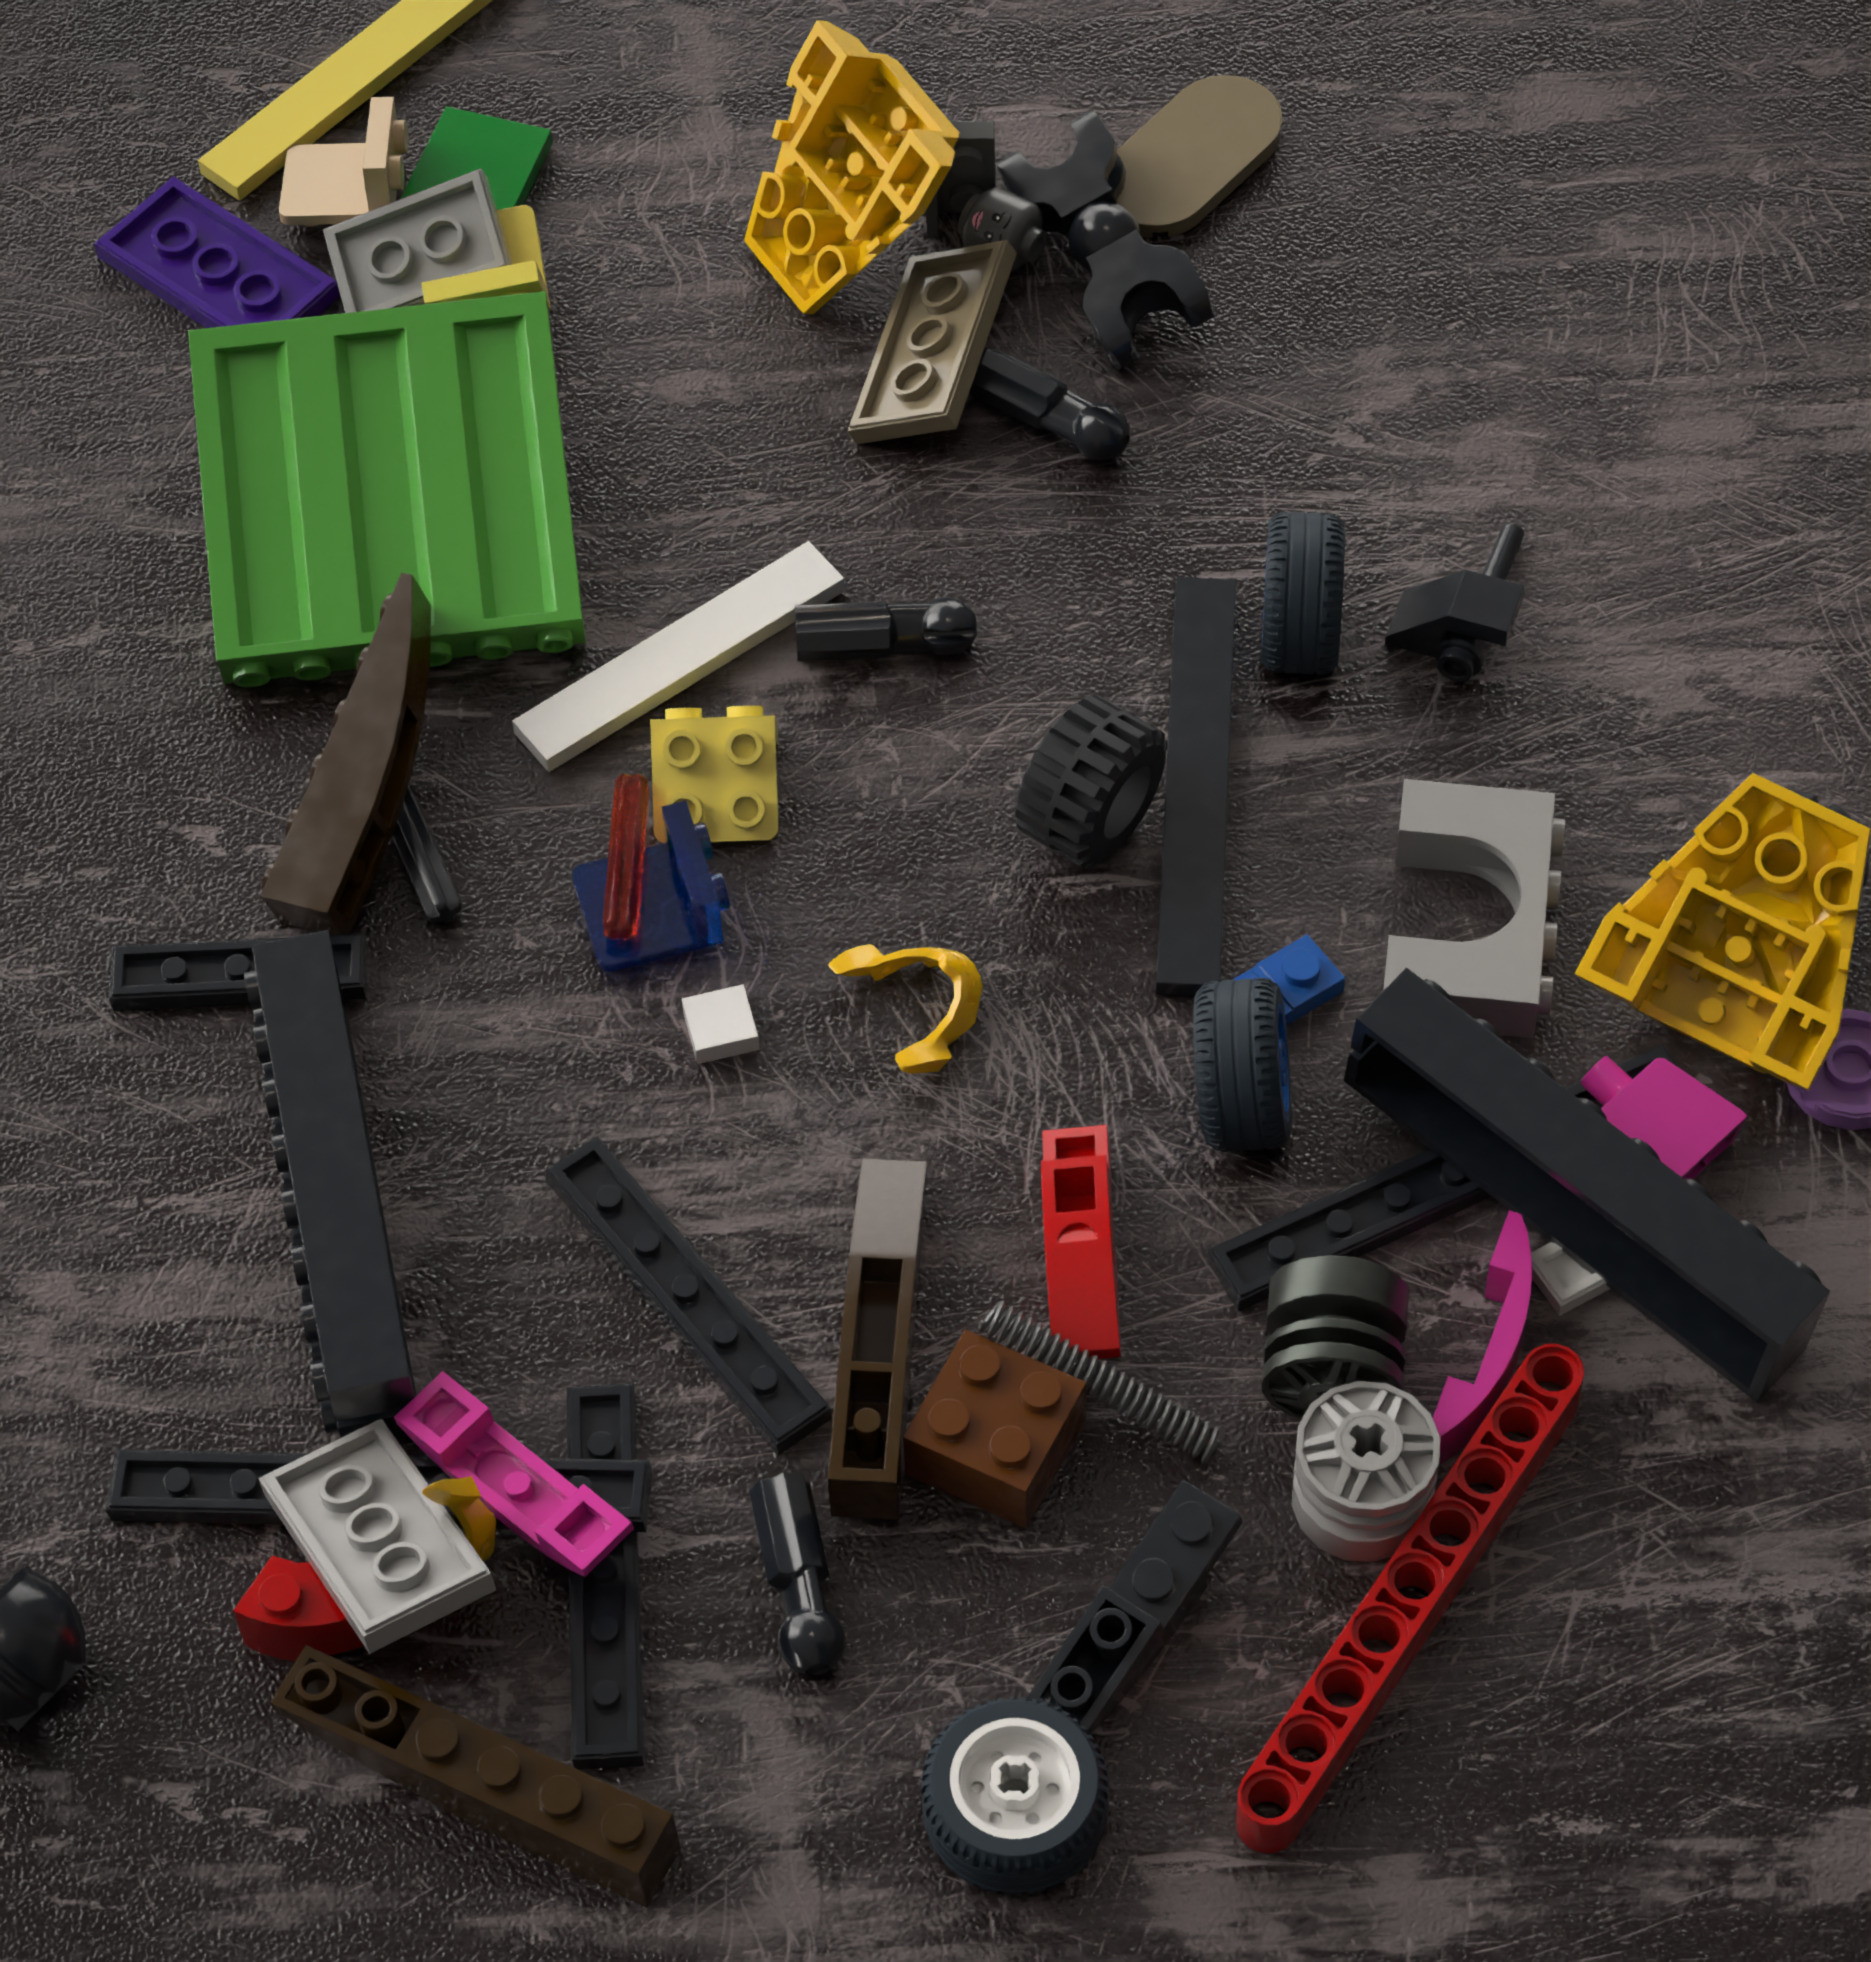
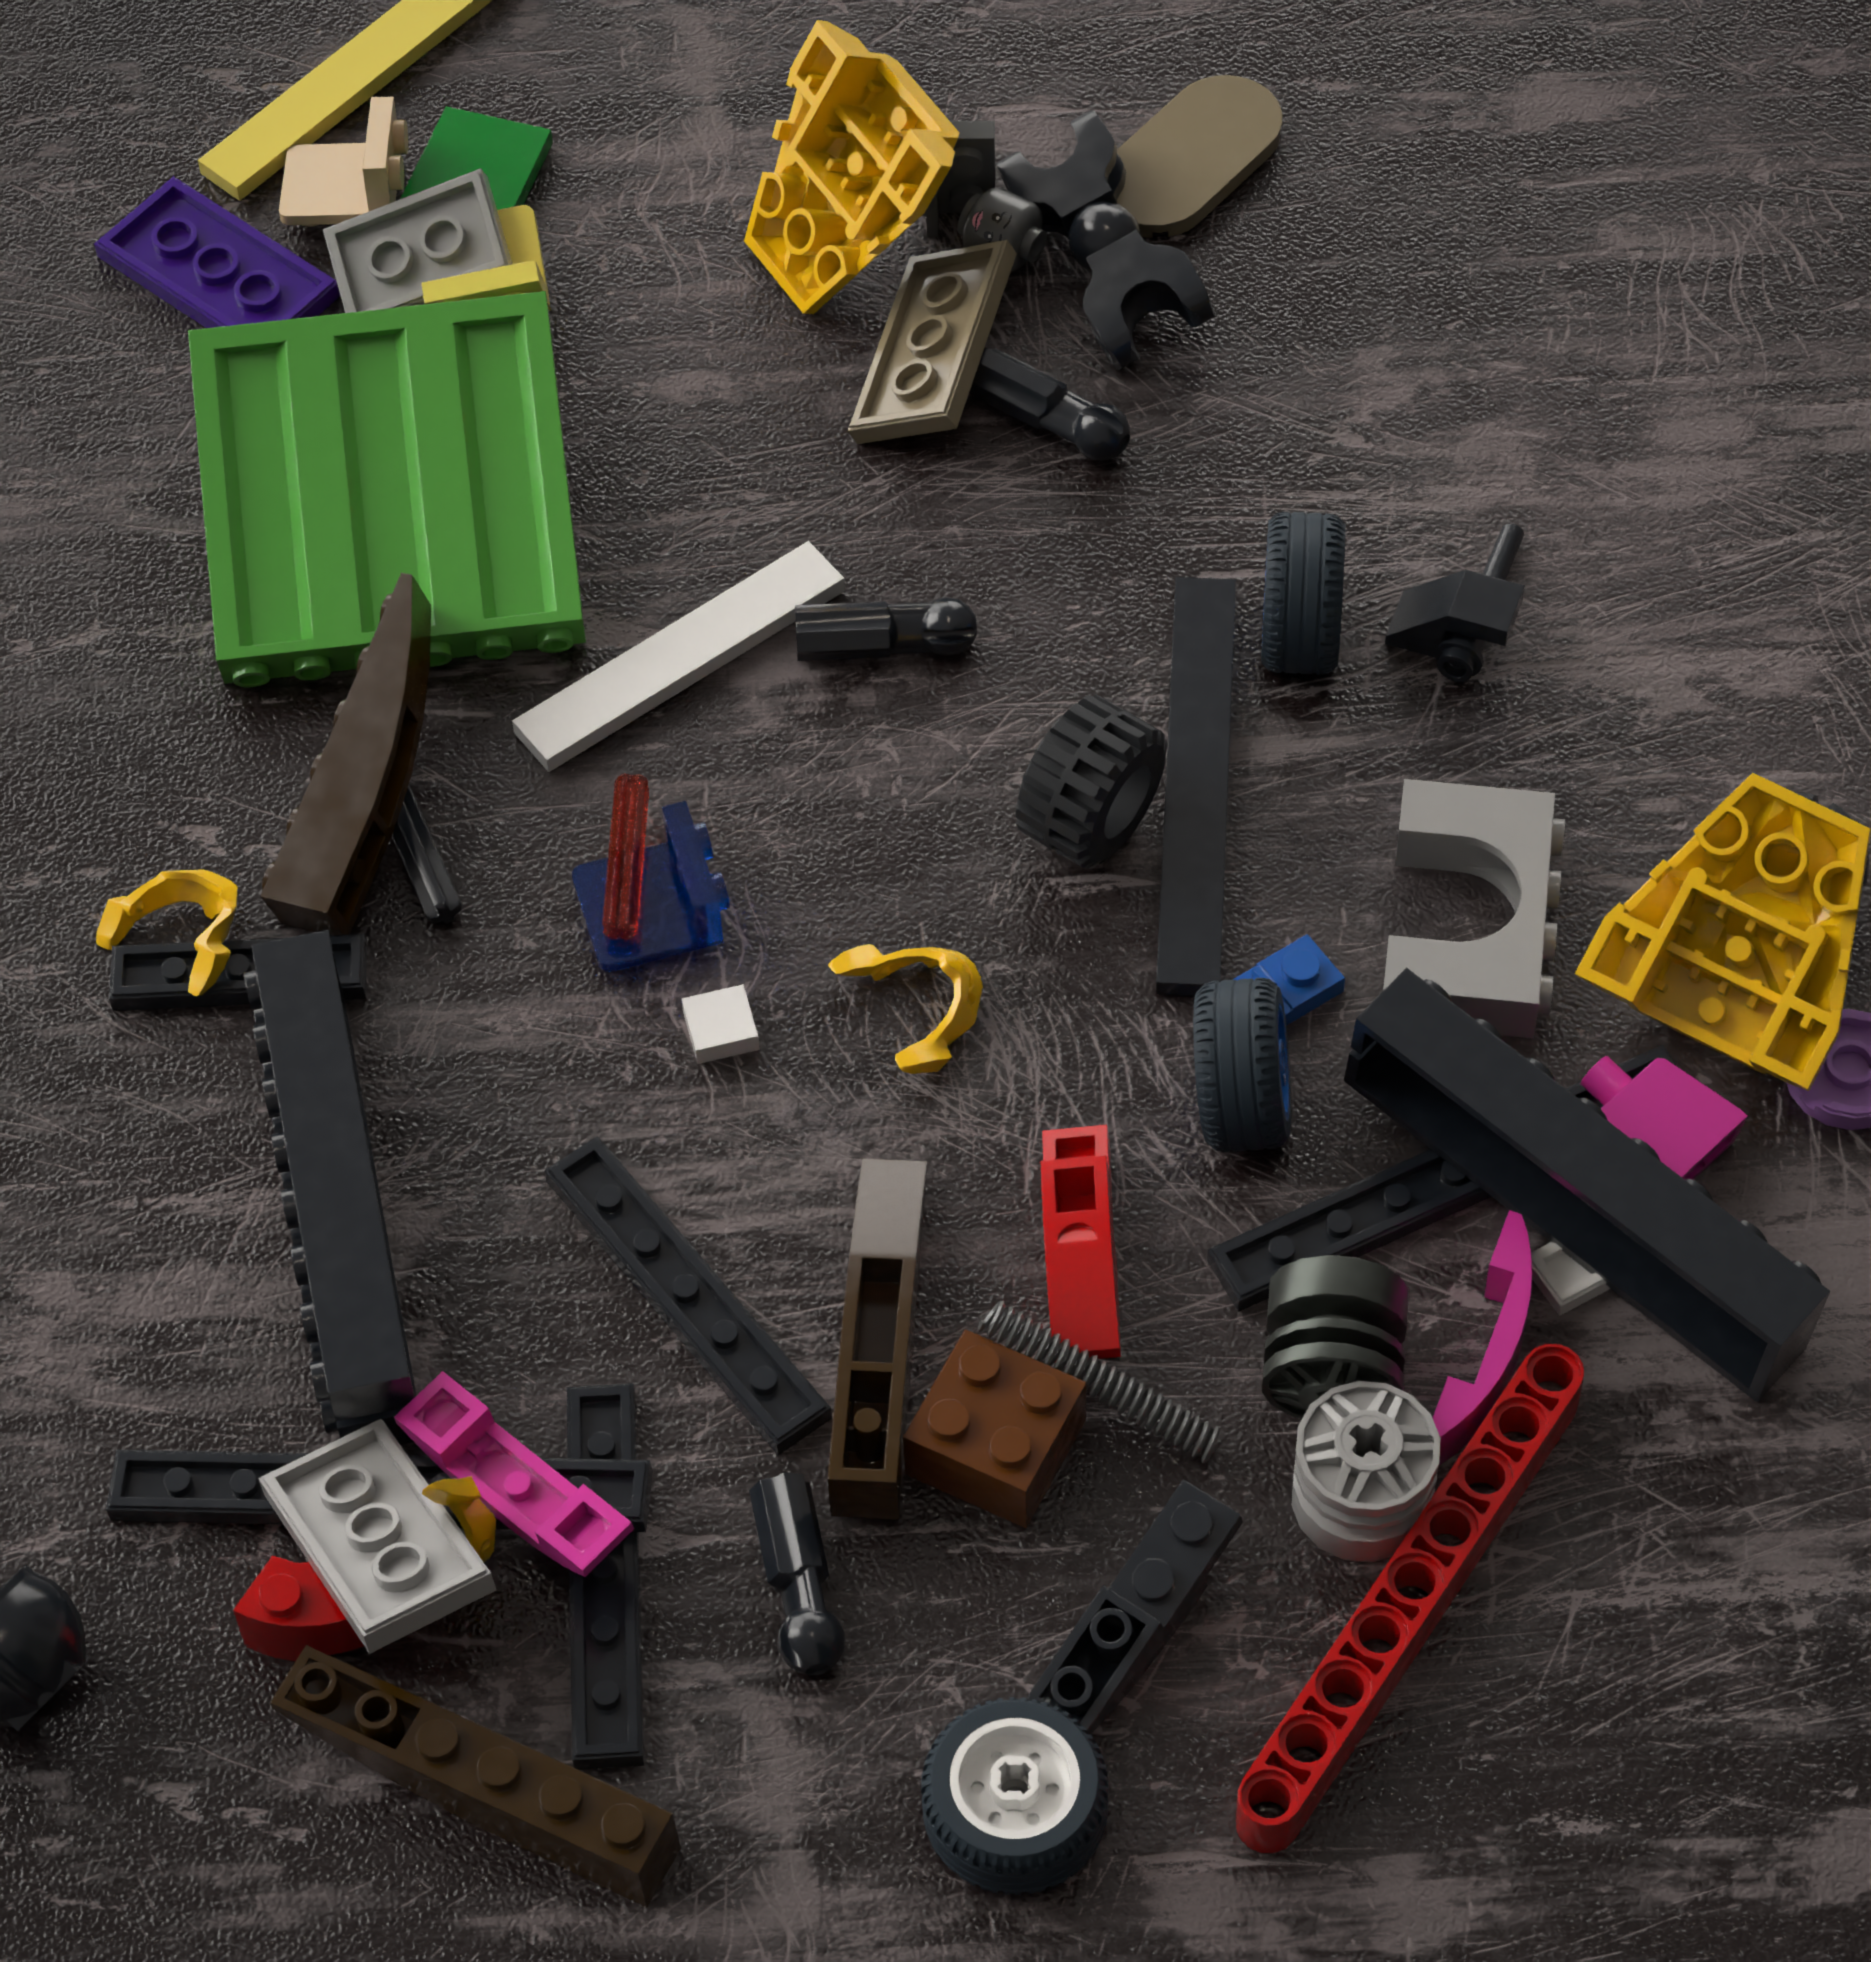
light yellow bracket [650,706,779,844] -> none
none -> yellow helmet [96,869,238,996]

